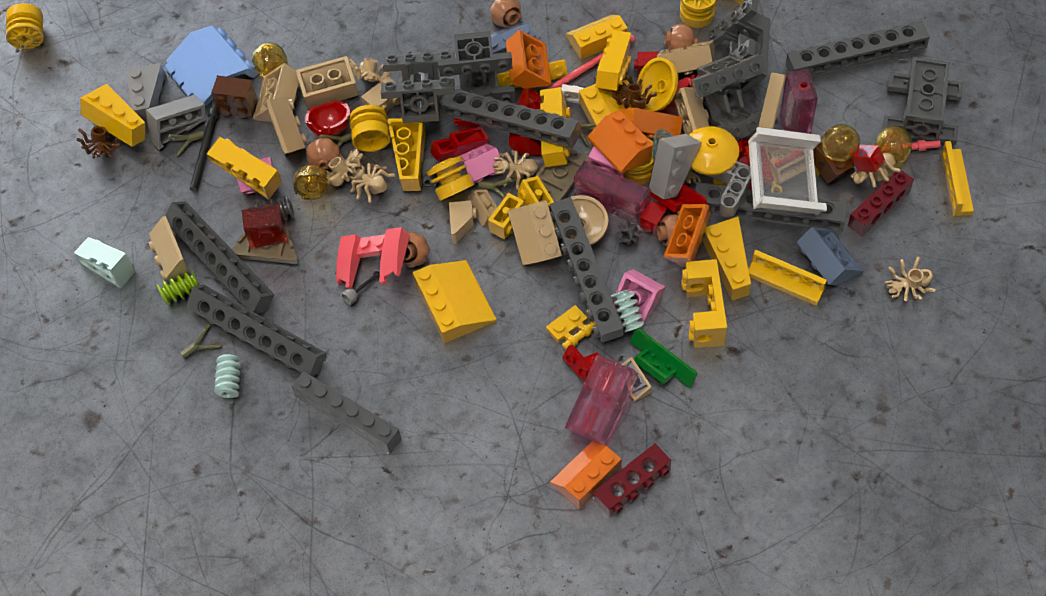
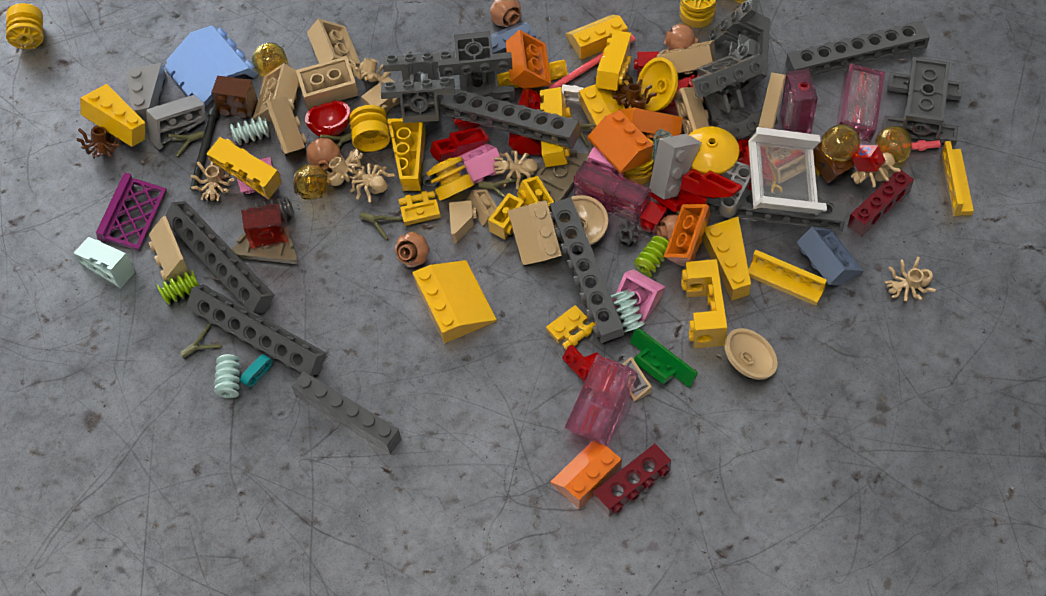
coral wedge [336,227,410,289] -> none
light grey hinge [341,271,380,305] -> none
none -> magenta fence [96,172,167,251]
none -> tan animal [191,162,235,202]
none -> light aqua piece [230,116,270,145]
none -> teal beam [240,354,273,388]
none -> tan slope [307,18,360,69]
none -> olive plant [359,212,403,240]
none -> yellow plate [398,191,441,226]
none -> lime piece [633,236,669,277]
none -> red slope [680,169,742,198]
none -> tan dish [724,328,778,380]
none -> brick [835,64,885,142]

